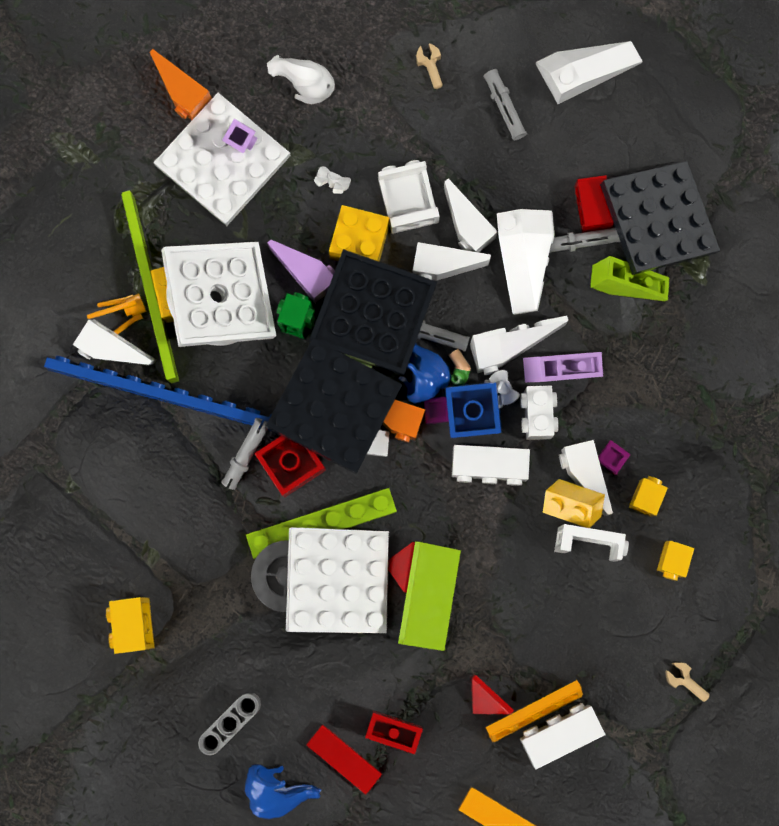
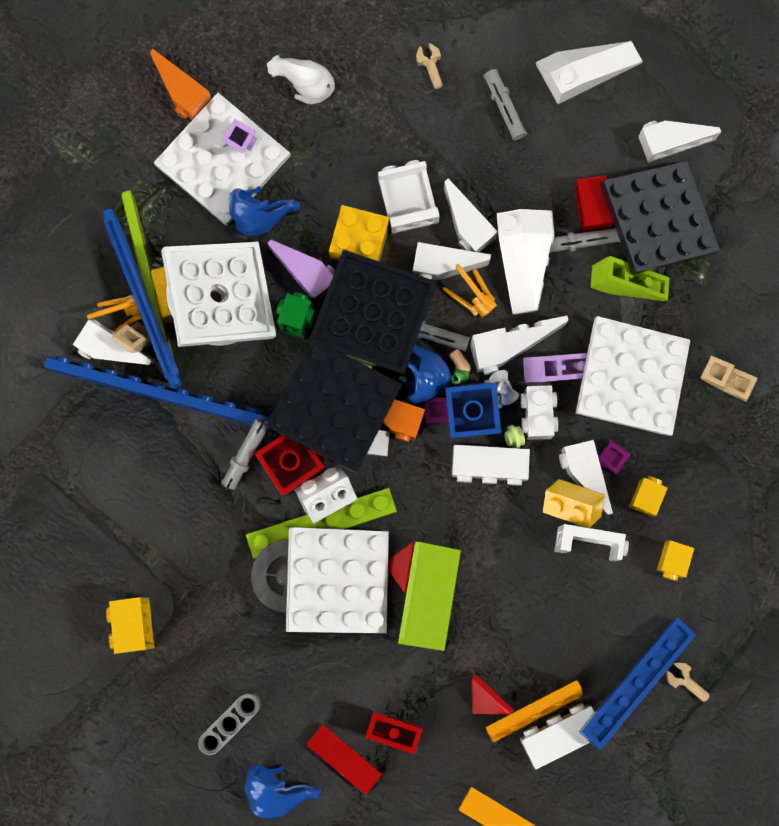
white piece [314,166,351,194] -> none
none -> blue piece [102,209,182,389]
none -> tan slope [111,321,152,353]
none -> blue piece [229,186,300,237]
none -> white brick [294,465,357,524]
none -> light orange plant [442,264,497,318]
none -> yellowish green plate [504,425,525,449]
none -> white plate [575,316,690,436]
none -> blue plate [578,617,696,750]
none -> white slope [638,121,721,163]
none -> tan slope [701,356,758,402]

